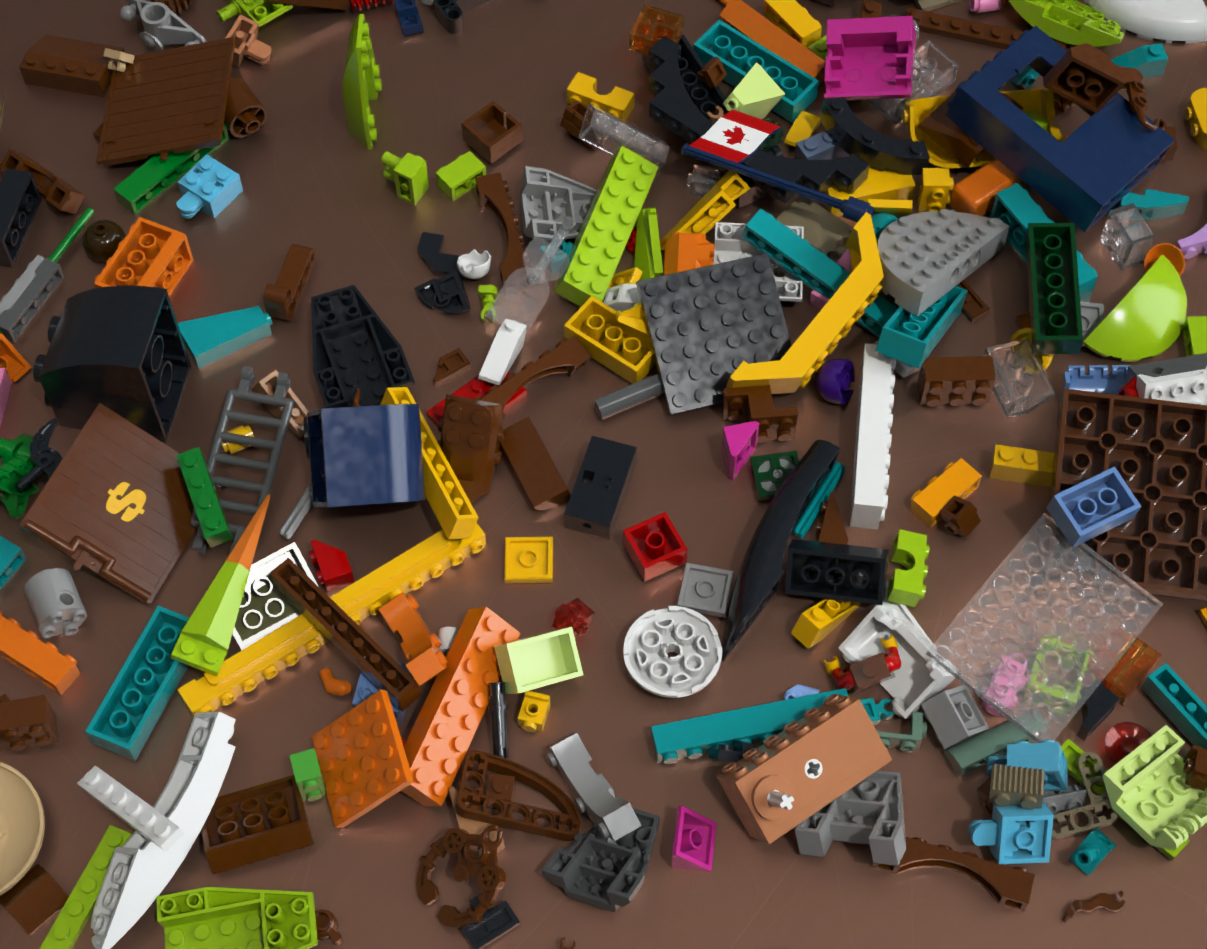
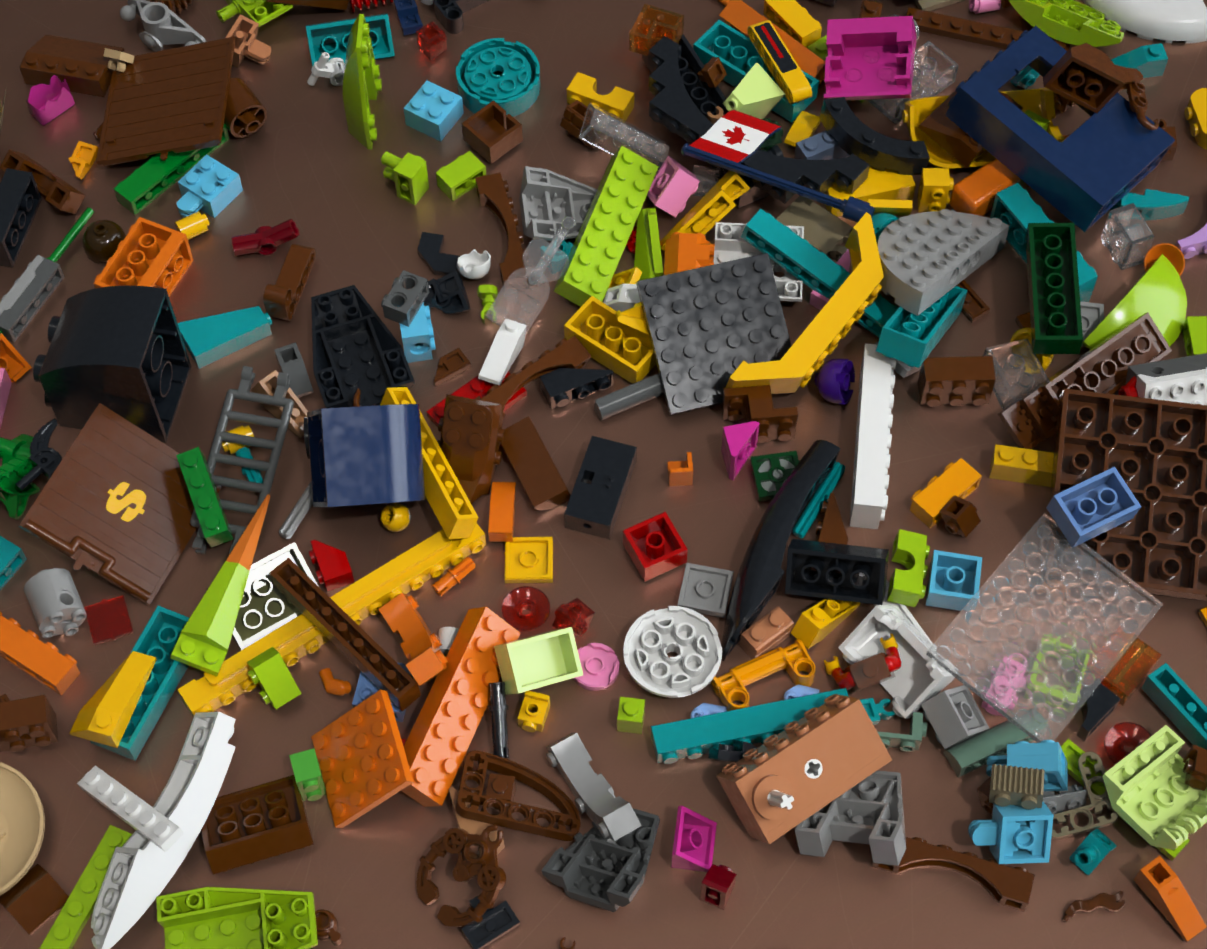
none -> dark pink piece [26,75,75,126]
none -> light orange slope [69,141,99,180]
none -> yellow wedge [70,651,157,748]
none -> clear red piece [84,595,134,645]
none -> yellow brick [174,211,210,240]
none -> dark red piece [231,219,300,256]
none -> teal axle [236,447,263,484]
none -> lime brick [247,647,302,709]
none -> dark grey slope [274,342,314,398]
none -> teal slope [306,13,395,66]
none -> white piece [307,52,345,86]
none -> dark grey brick [381,270,429,327]
none -> yellow piece [381,503,411,532]
none -> medium azure brick [397,302,436,363]
none -> medium azure brick [403,80,464,142]
none -> clear red brick [416,21,447,60]
none -> orange axle [431,557,476,597]
none -> teal brick [456,38,541,117]
none -> orange slope [488,482,516,542]
none -> clear red dish [502,586,550,631]
none -> black slope [539,368,614,409]
none -> bright pink tile [573,643,620,691]
none -> lime brick [617,697,645,734]
none -> bright pink slope [647,156,700,218]
none -> orange panel [667,452,693,487]
none -> light blue arm [690,703,727,718]
none -> dark red slope [700,864,737,910]
none -> light orange piece [711,639,816,711]
none -> nougat brick [740,606,794,659]
none -> yellow beam [748,20,812,104]
none -> medium azure brick [925,550,982,613]
none -> reddish brown slope [998,312,1172,449]
none -> orange slope [1134,856,1207,943]

